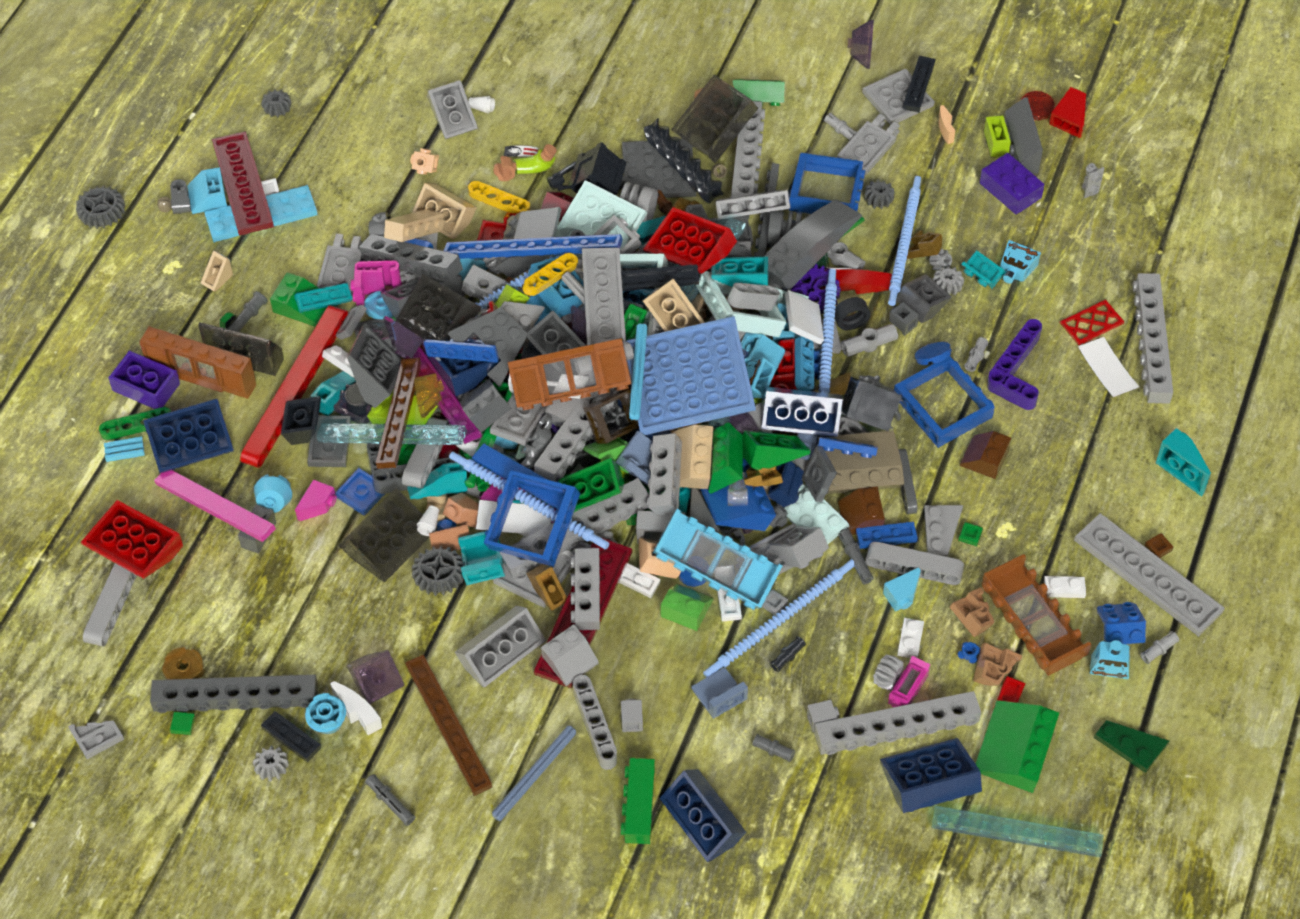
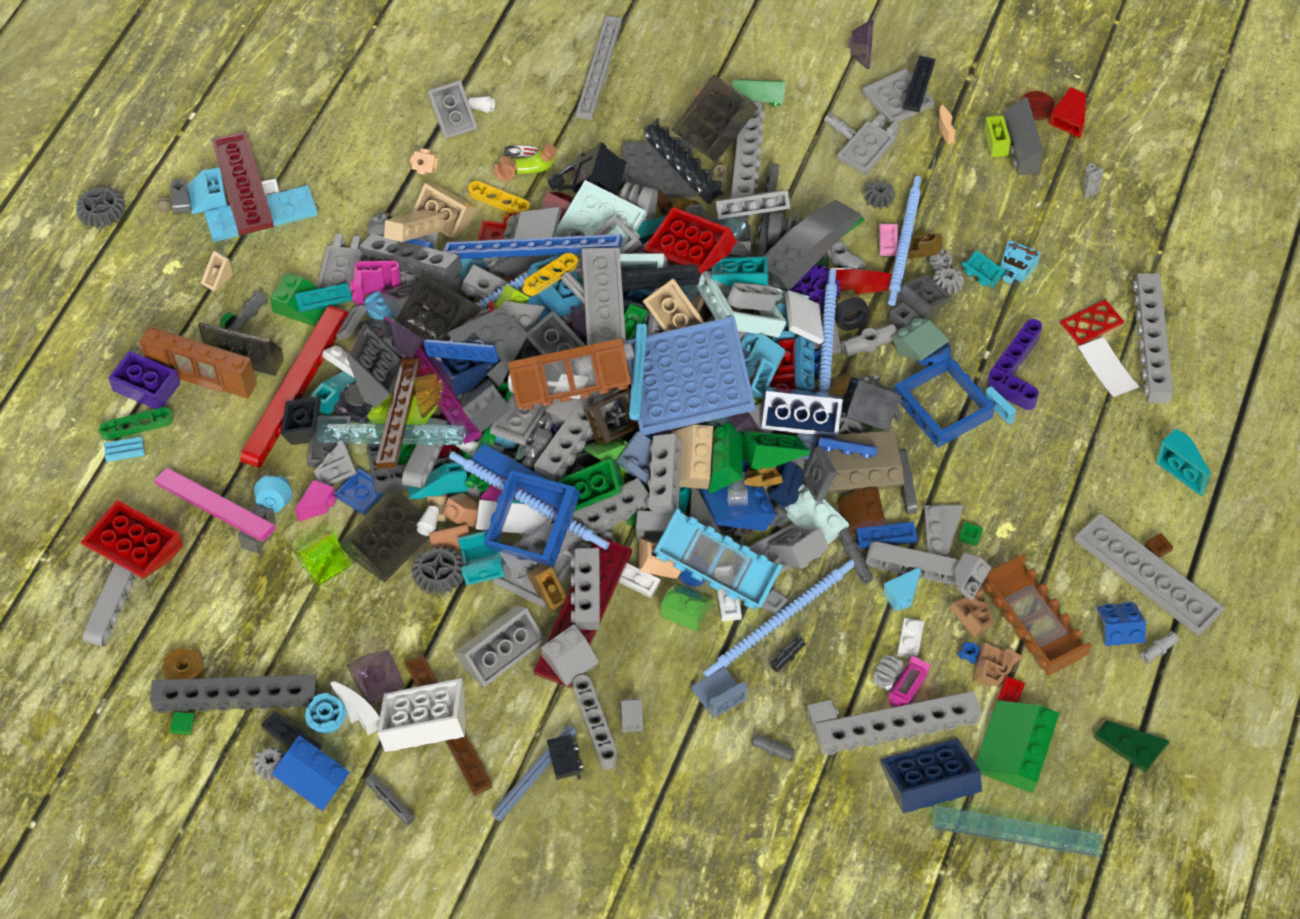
light grey wing [68,720,124,759] -> none
dark blue slope [143,399,234,473] -> none
dark grey gear [261,89,291,117] -> none
blue plate [437,519,456,531] -> none
green brick [621,758,655,844] -> none
dark blue slope [659,769,746,862] -> none
blue window [789,153,866,214] -> none
reddish brown slope [960,431,1012,479] -> none
light grey pin [964,337,988,372] -> none
dark purple brick [980,153,1044,215] -> none
white plate [1044,576,1086,598] -> none
medium azure torso [1090,640,1130,679] -> none
none -> blue slope [271,735,350,811]
none -> clear neon green slope [293,530,351,586]
none -> light grey wing [314,440,358,486]
none -> white slope [377,678,466,752]
none -> black bracket [547,734,584,780]
none -> light grey tile [576,15,622,120]
none -> bright pink plate [879,224,898,256]
none -> sand green slope [892,318,949,361]
none -> light grey slope [954,553,991,601]
none -> medium azure tile [985,386,1017,425]

